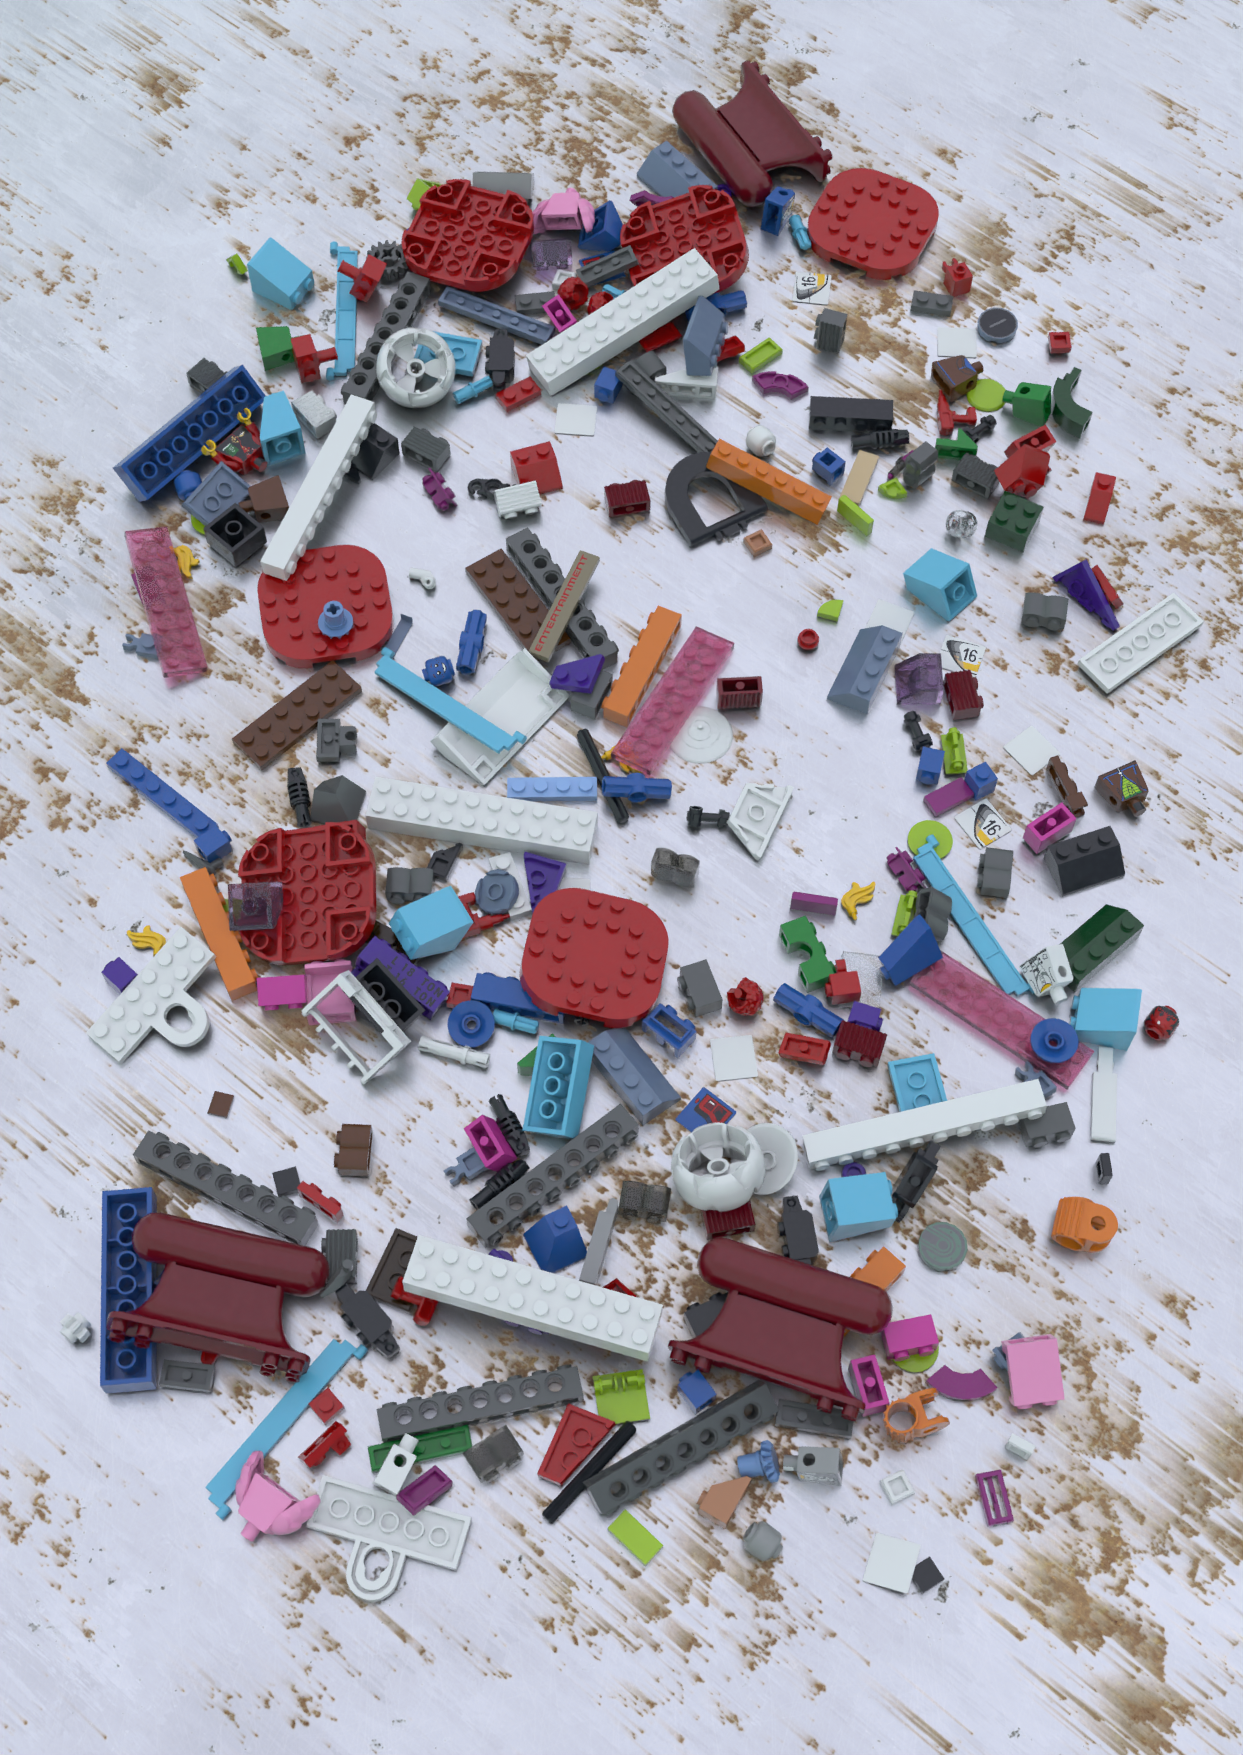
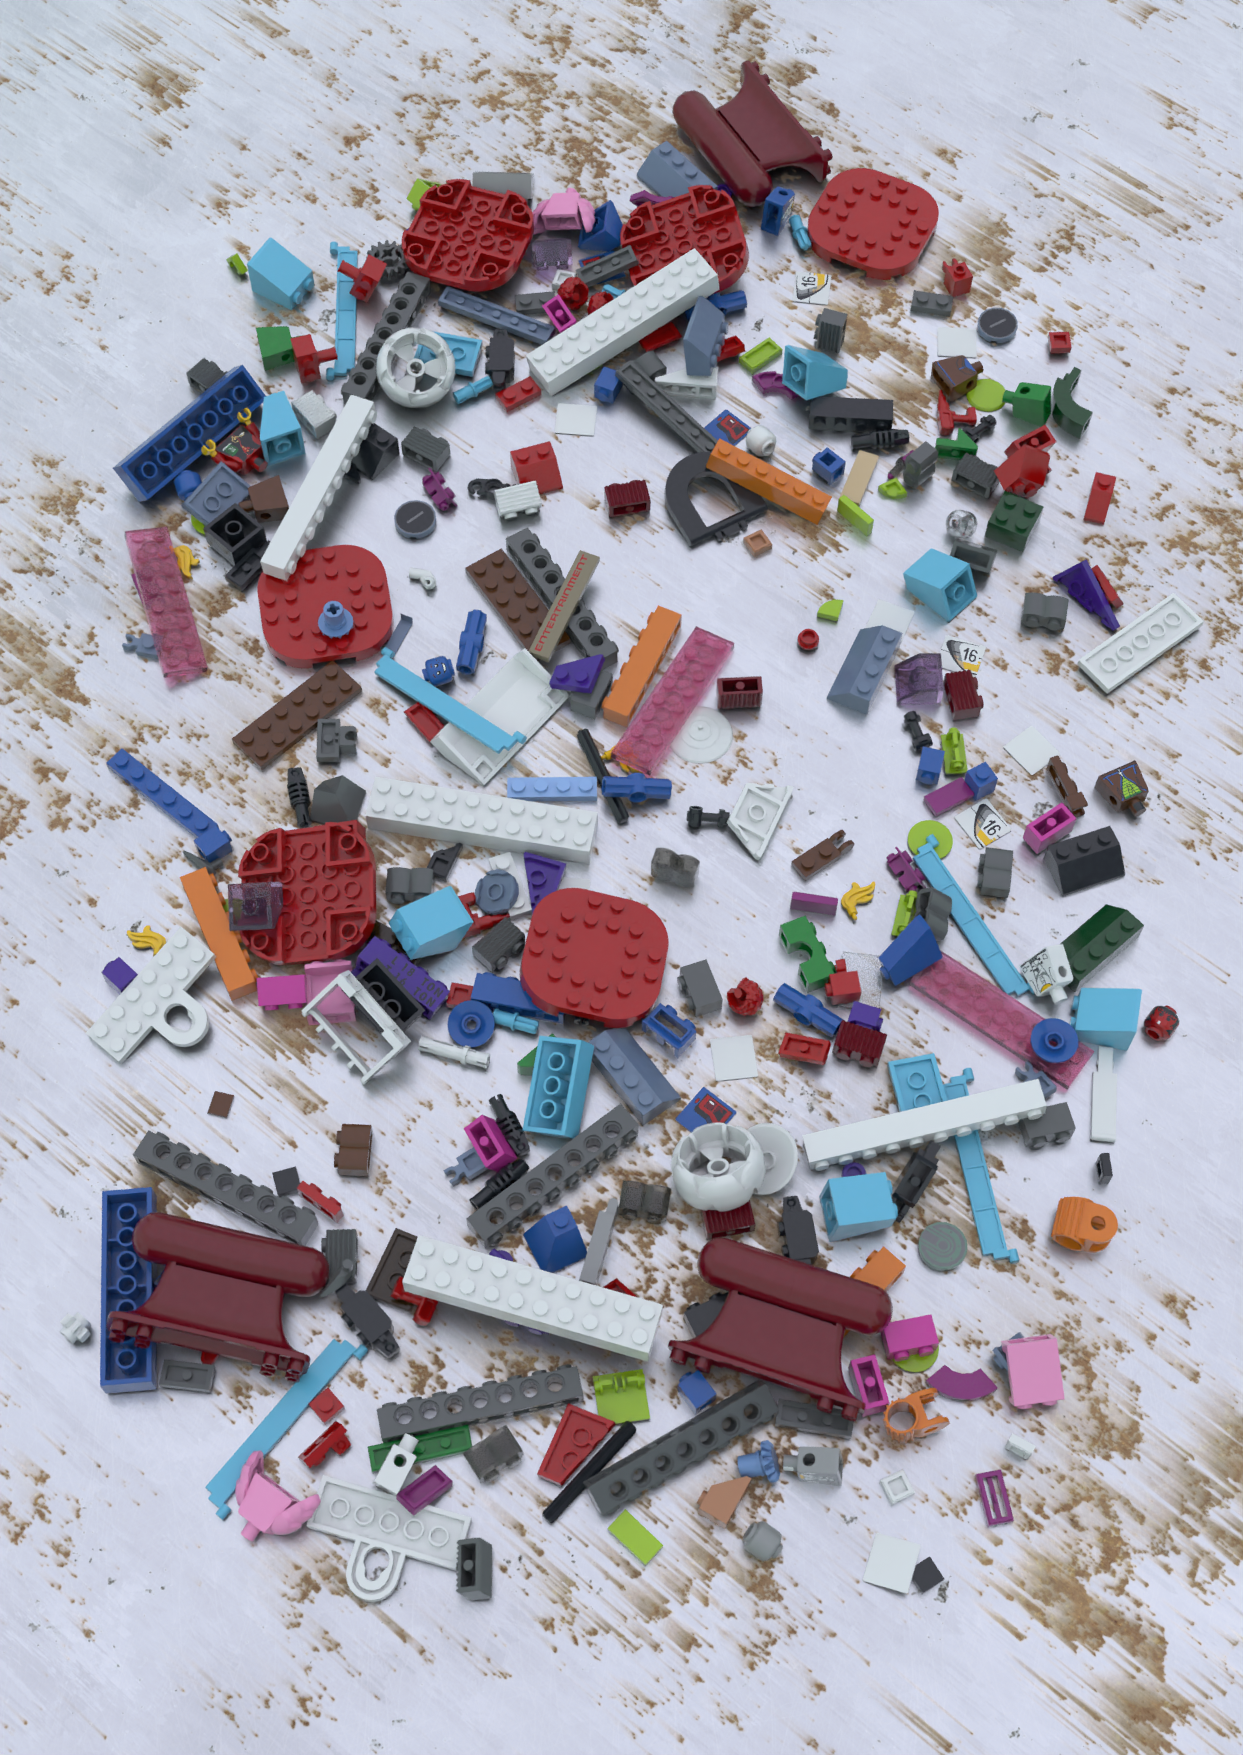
none -> black hinge [225,540,271,592]
none -> black tile [394,500,436,539]
none -> red tile [404,702,444,742]
none -> dark grey brick [456,1537,492,1601]
none -> dark grey brick [472,917,525,972]
none -> sticker [704,409,751,446]
none -> medium azure slope [782,345,848,400]
none -> reddish brown hinge [791,829,855,881]
none -> medium azure piece [943,1068,1020,1264]
none -> dark grey brick [950,538,998,573]

